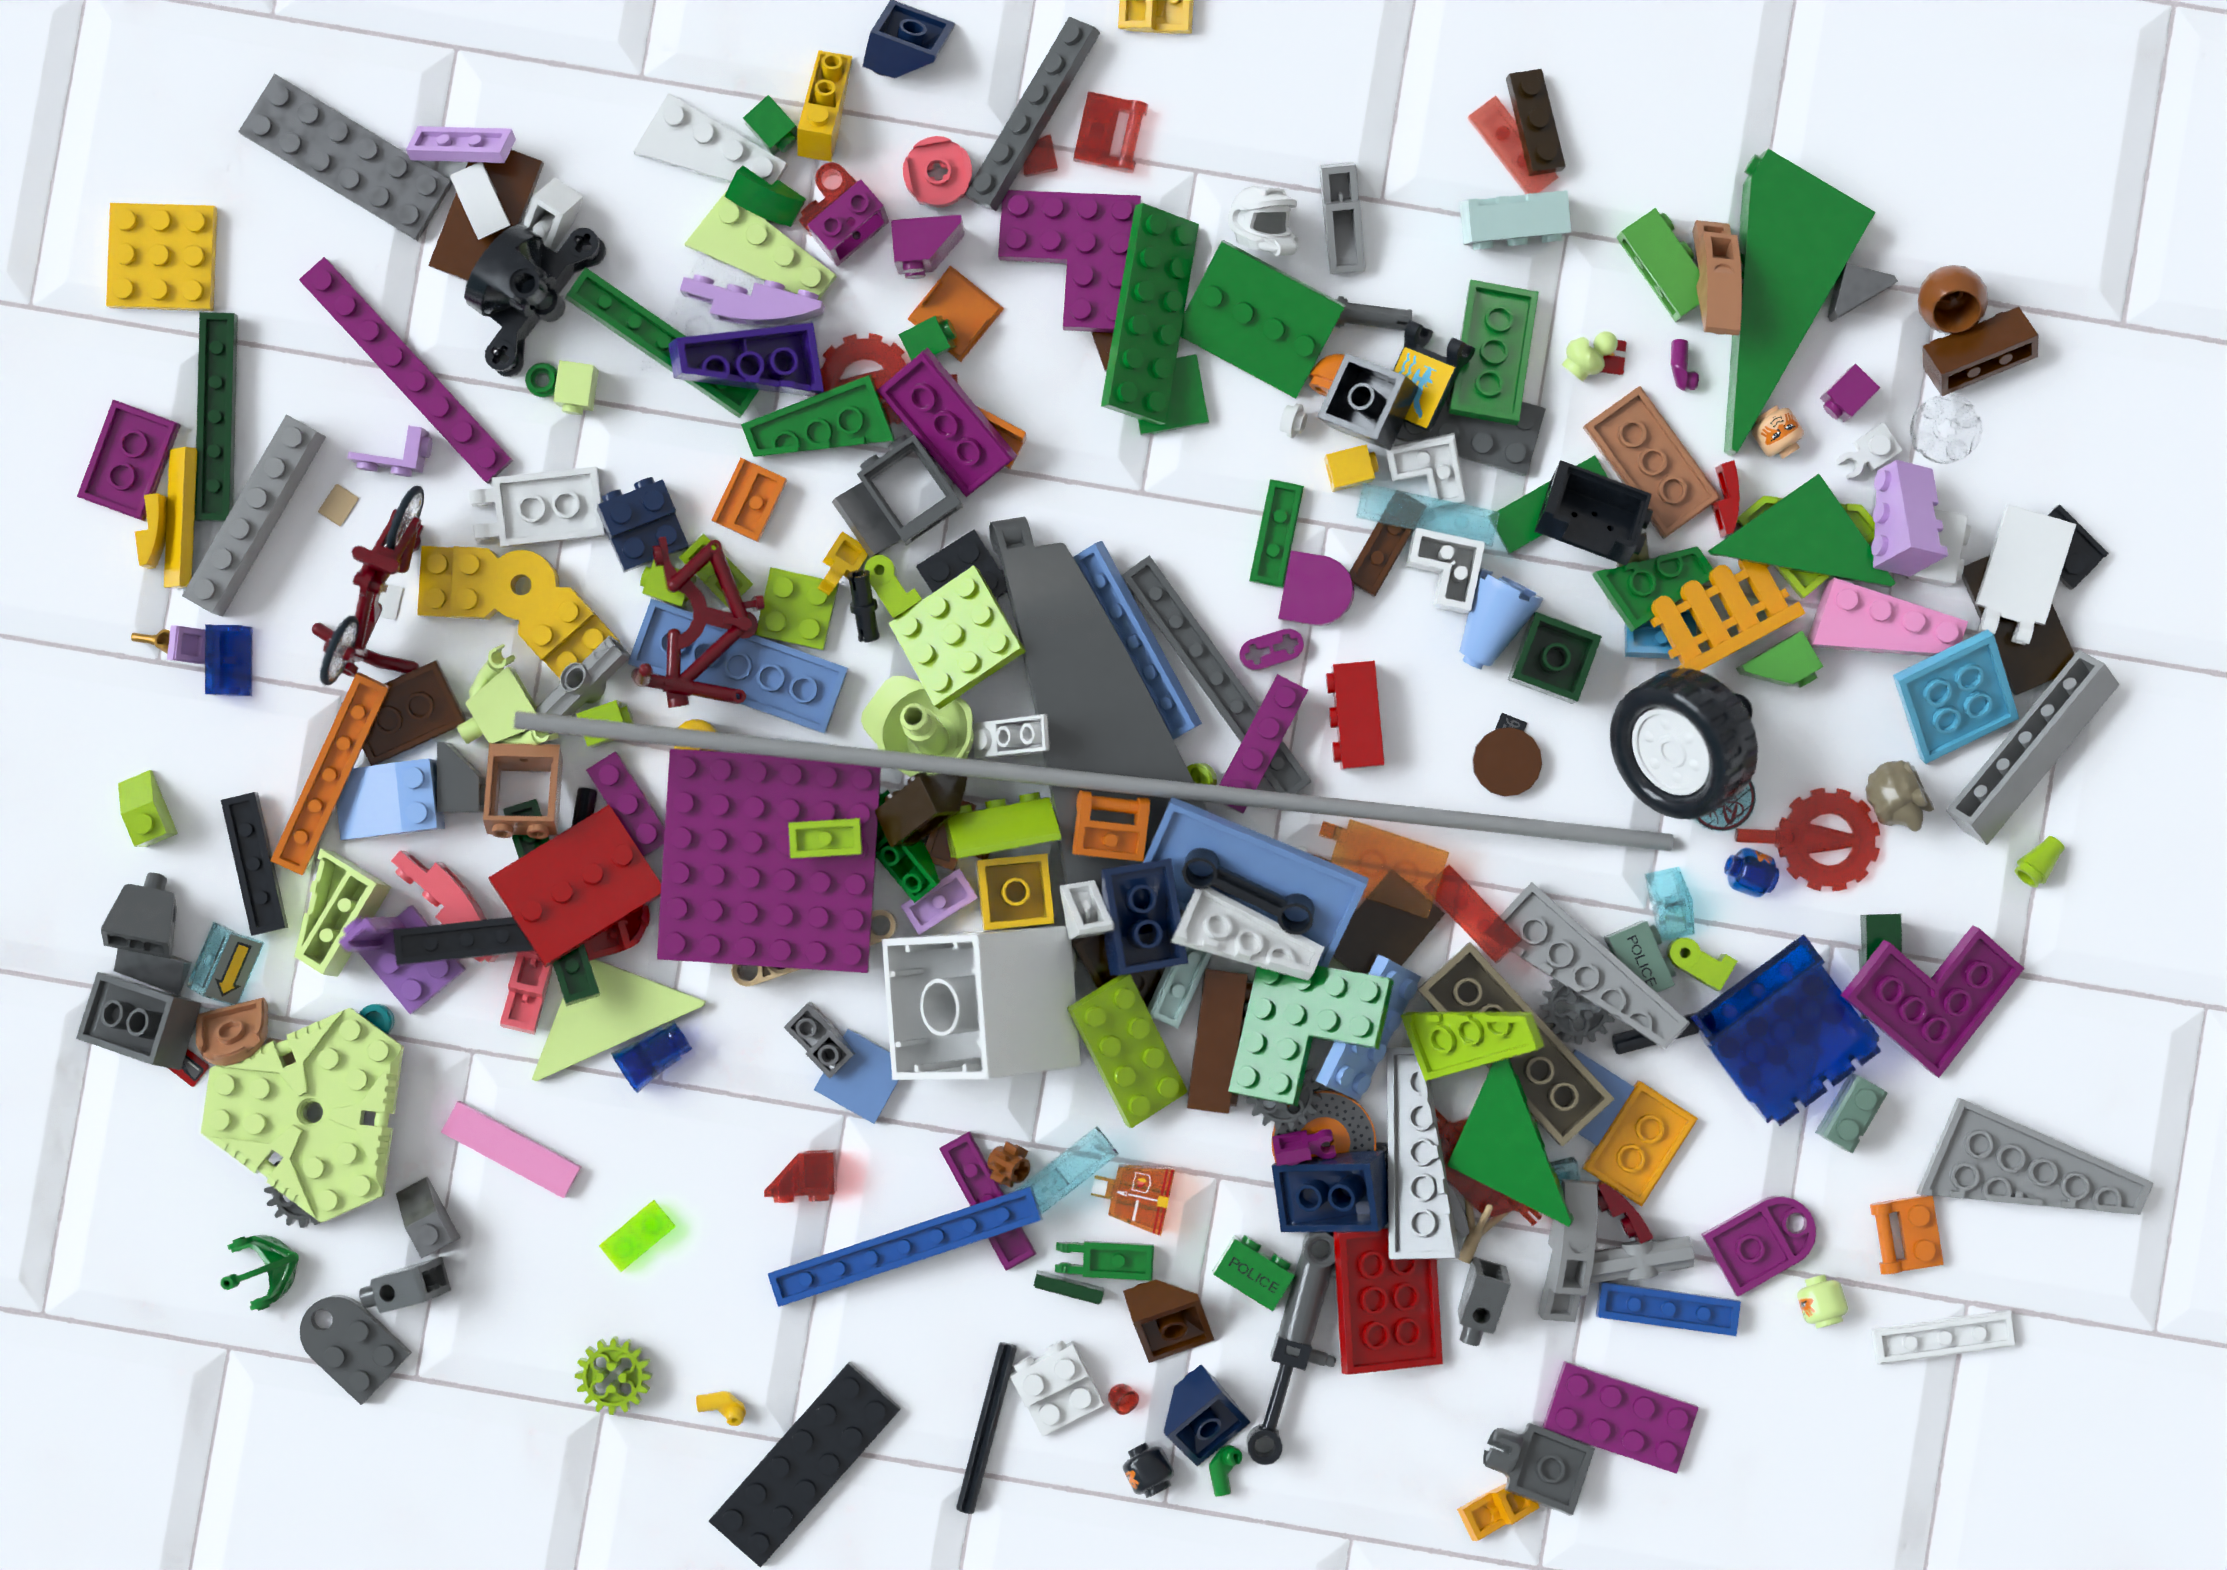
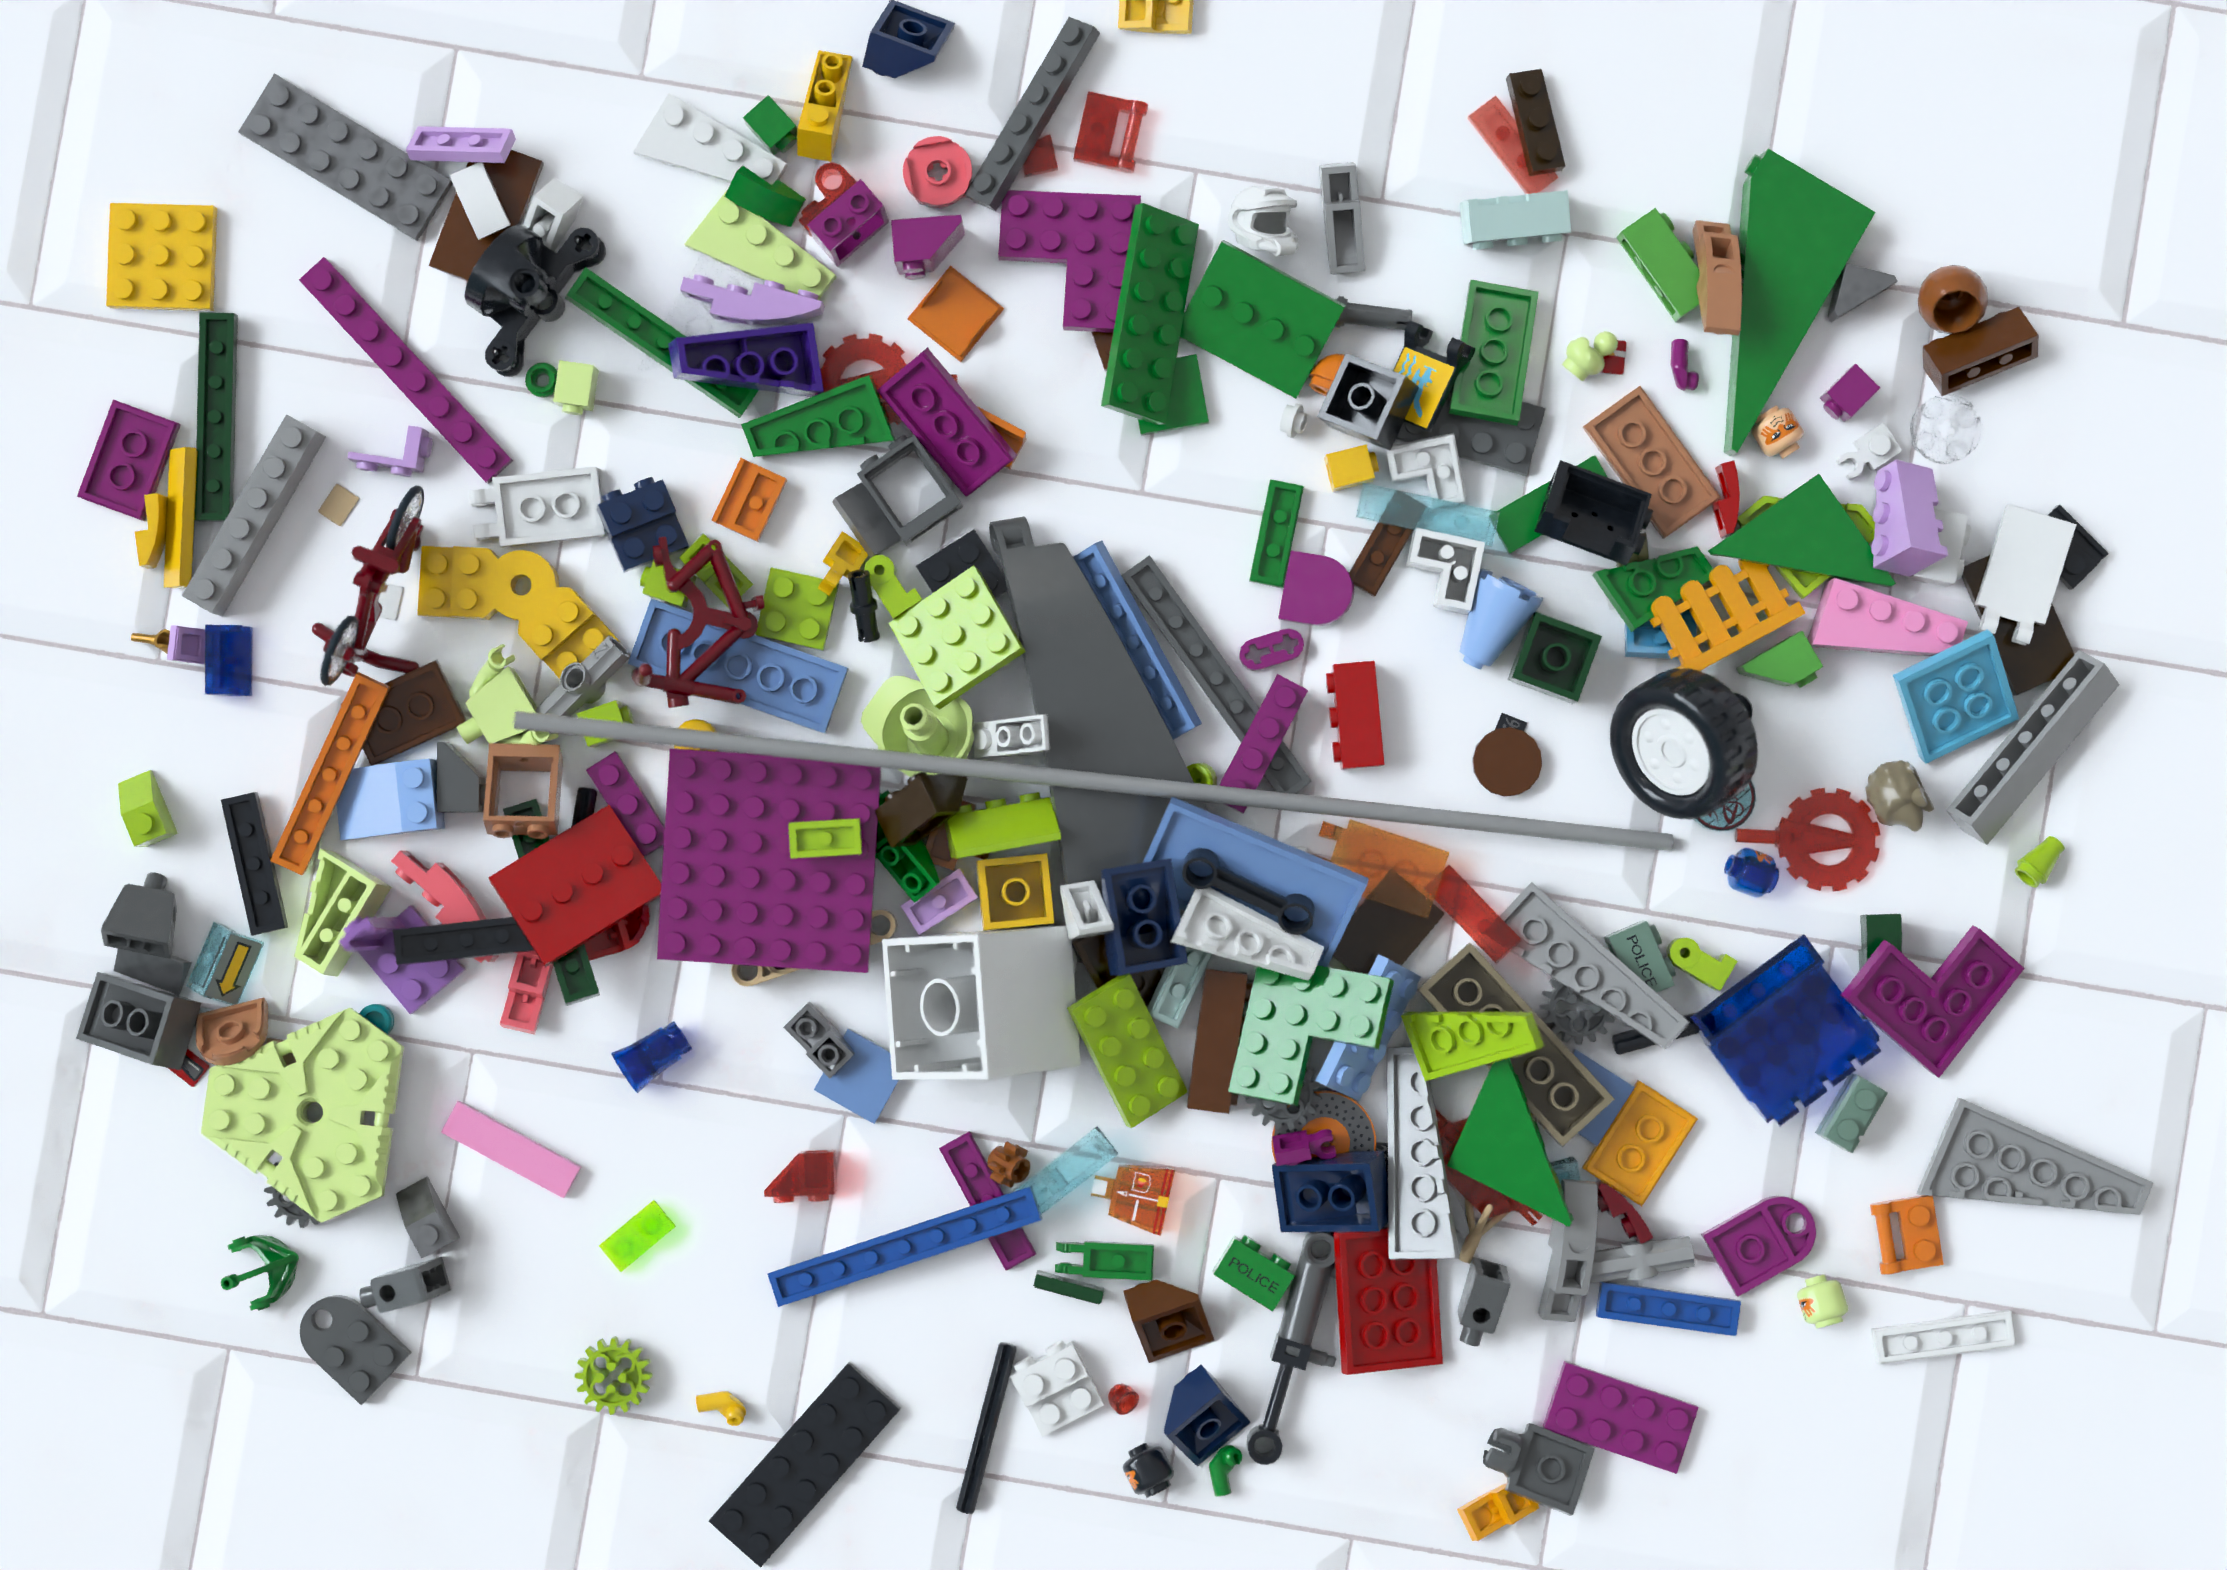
yellowish green tile [531,959,706,1081] -> none
green brick [898,316,957,361] -> none
orange plate [1072,790,1150,862] -> none
clear light blue slope [1644,866,1695,941] -> none

